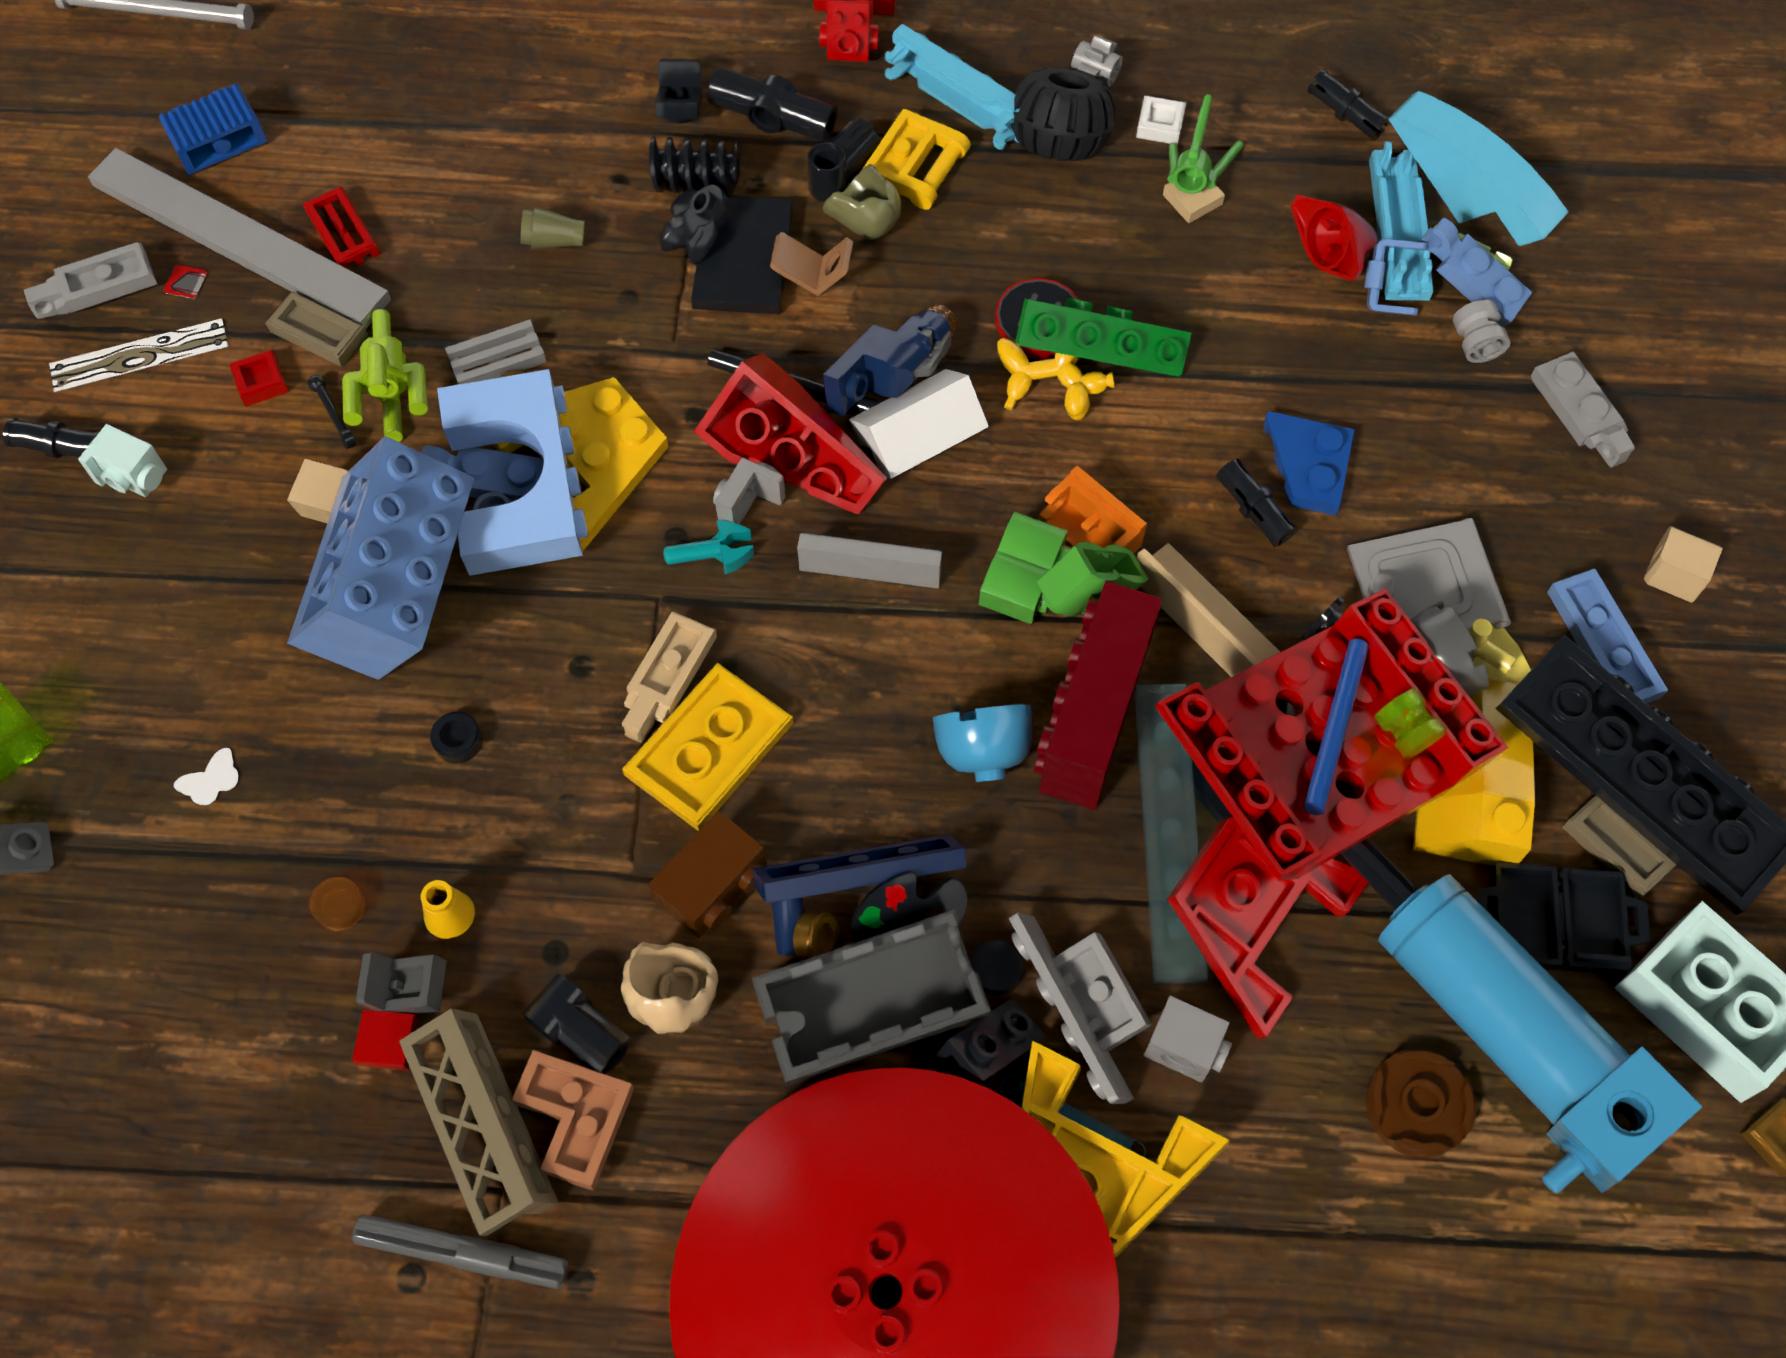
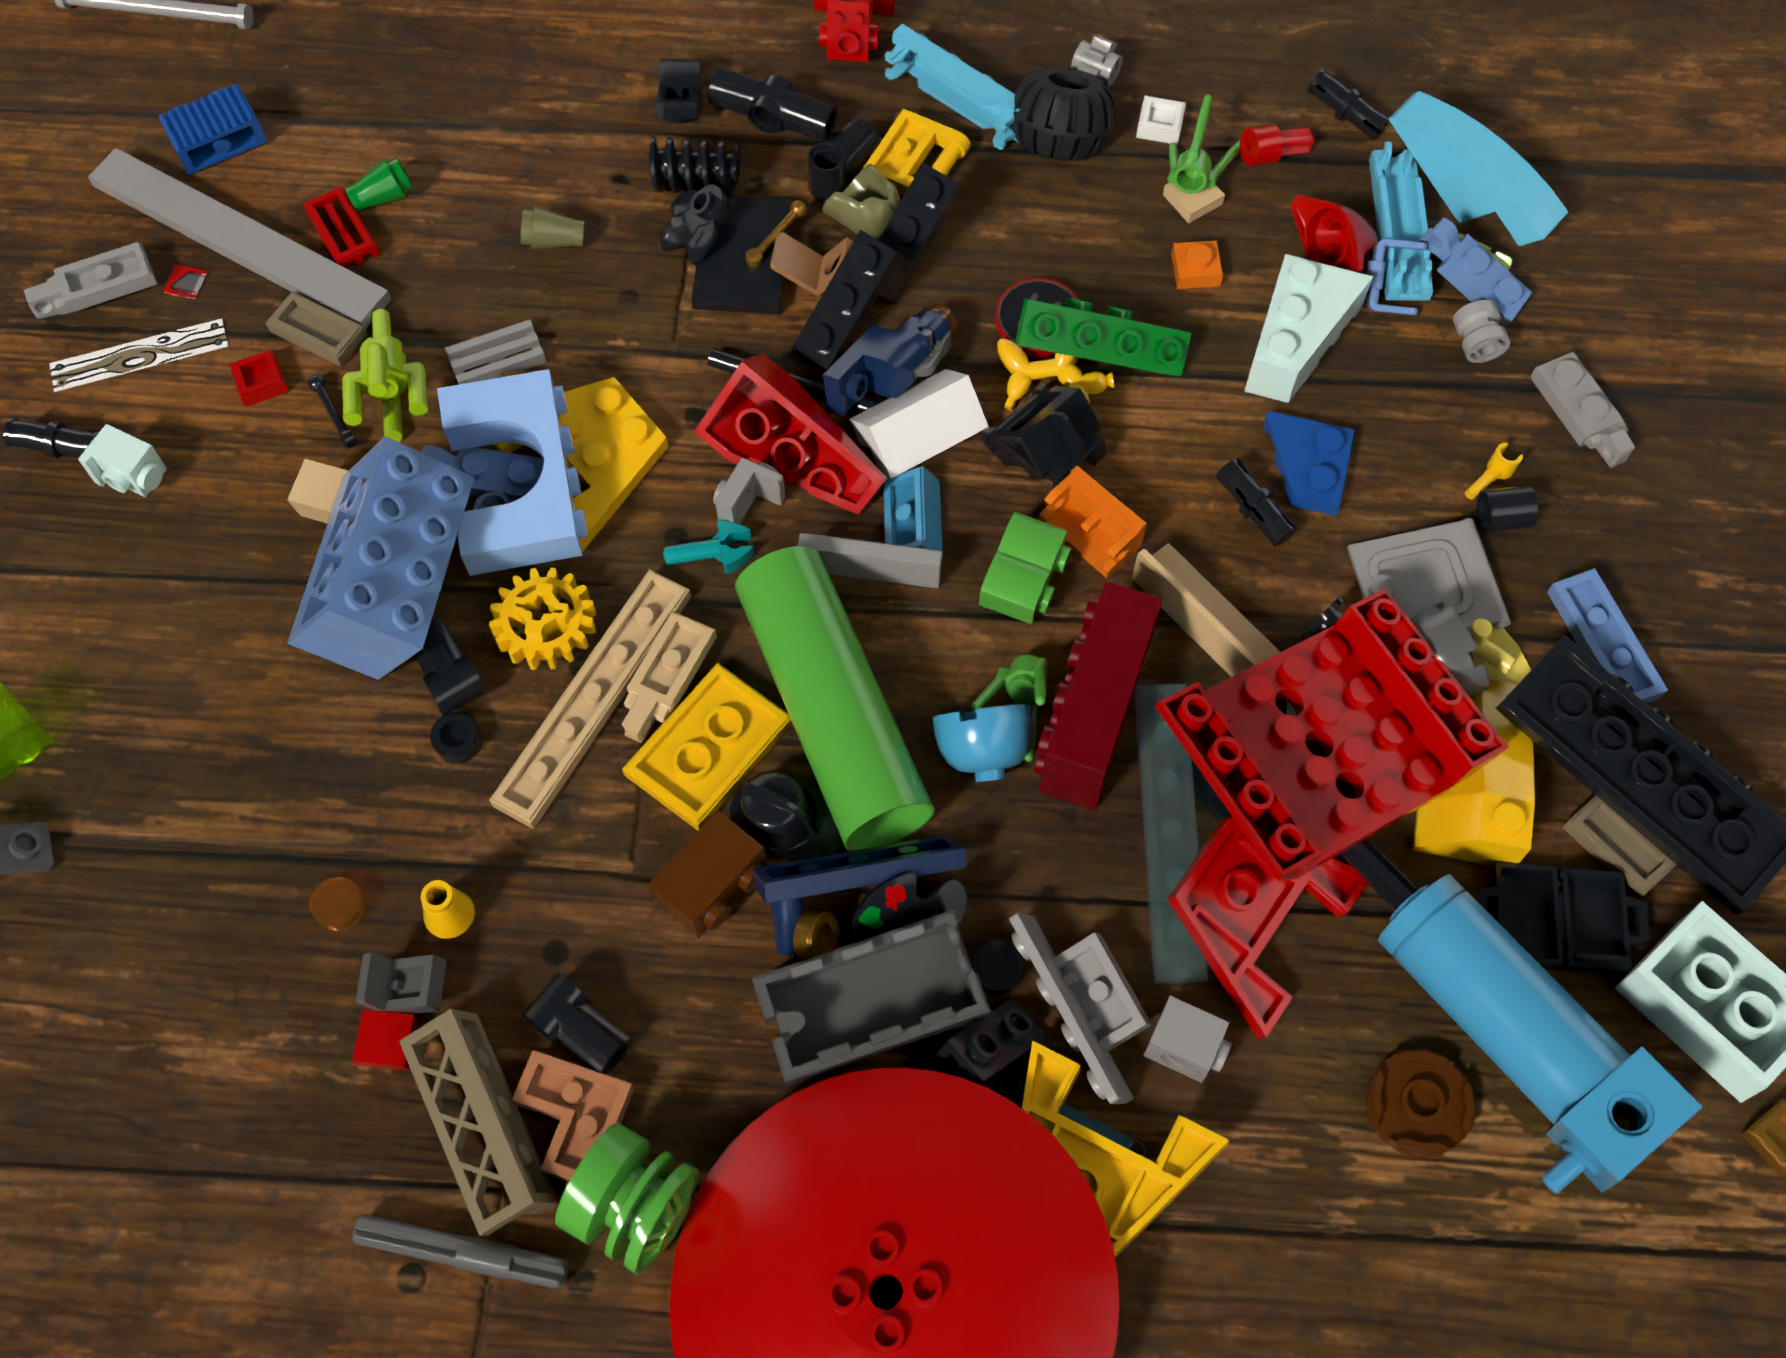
white sticker [174,748,238,805] -> none
tan hair [621,942,719,1034] -> none
bright green brick [1037,542,1149,616] -> none
blue bar [1303,639,1369,815] -> none
clear neon green wheel [1374,688,1448,760] -> none
tan piece [1644,526,1723,603] -> none
none -> green cone [345,157,414,212]
none -> black piece [414,616,487,715]
none -> yellow gear [489,567,596,670]
none -> tan tile [489,569,691,829]
none -> bright green wheel [555,1123,700,1276]
none -> black piece [730,772,843,862]
none -> bright green piece [735,546,935,851]
none -> pearl gold hinge [745,200,807,268]
none -> black bracket [792,162,964,370]
none -> dark azure slope [883,466,943,559]
none -> bright green plant [971,655,1048,762]
none -> black piece [981,384,1106,489]
none -> orange plate [1171,240,1223,289]
none -> red piece [1239,124,1314,167]
none -> light aqua wedge [1245,254,1373,403]
none -> yellow hand [1465,443,1523,500]
none -> black beam [1476,485,1538,532]

